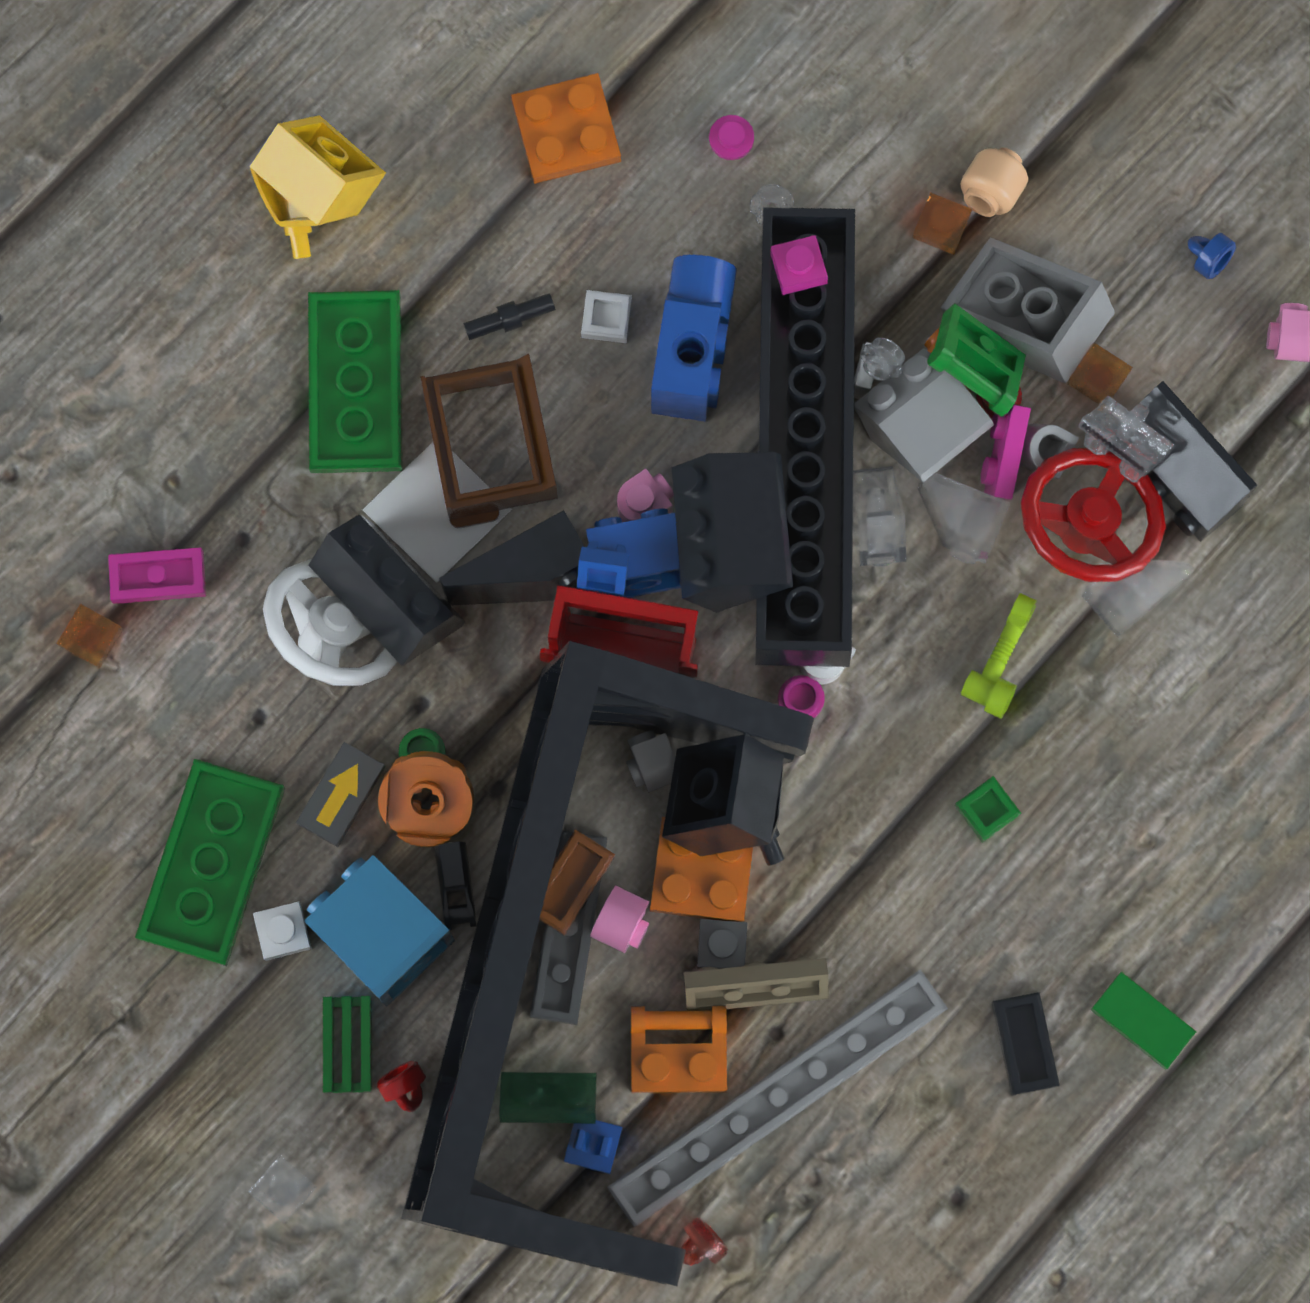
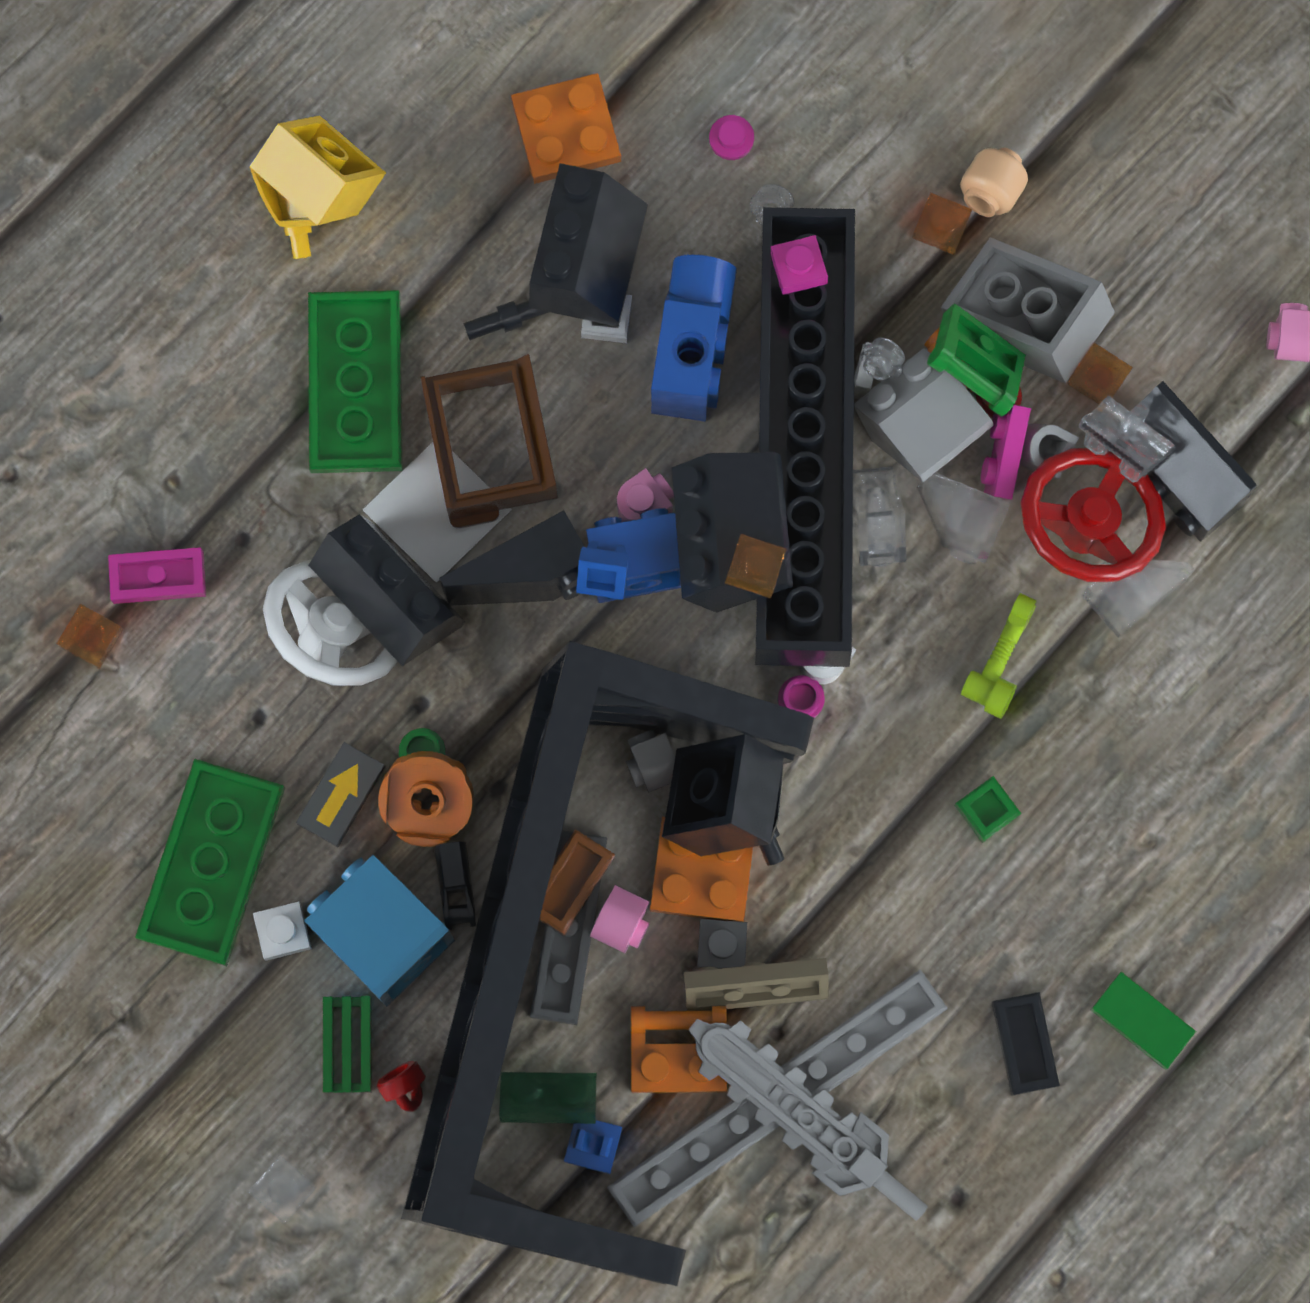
red piece [540,585,698,678] -> none
clear red tile [680,1217,728,1266] -> none
blue tile [1187,233,1236,279] -> none
none -> black slope [529,163,648,327]
none -> light grey bar [688,1019,928,1221]
none -> clear orange plate [725,534,786,598]

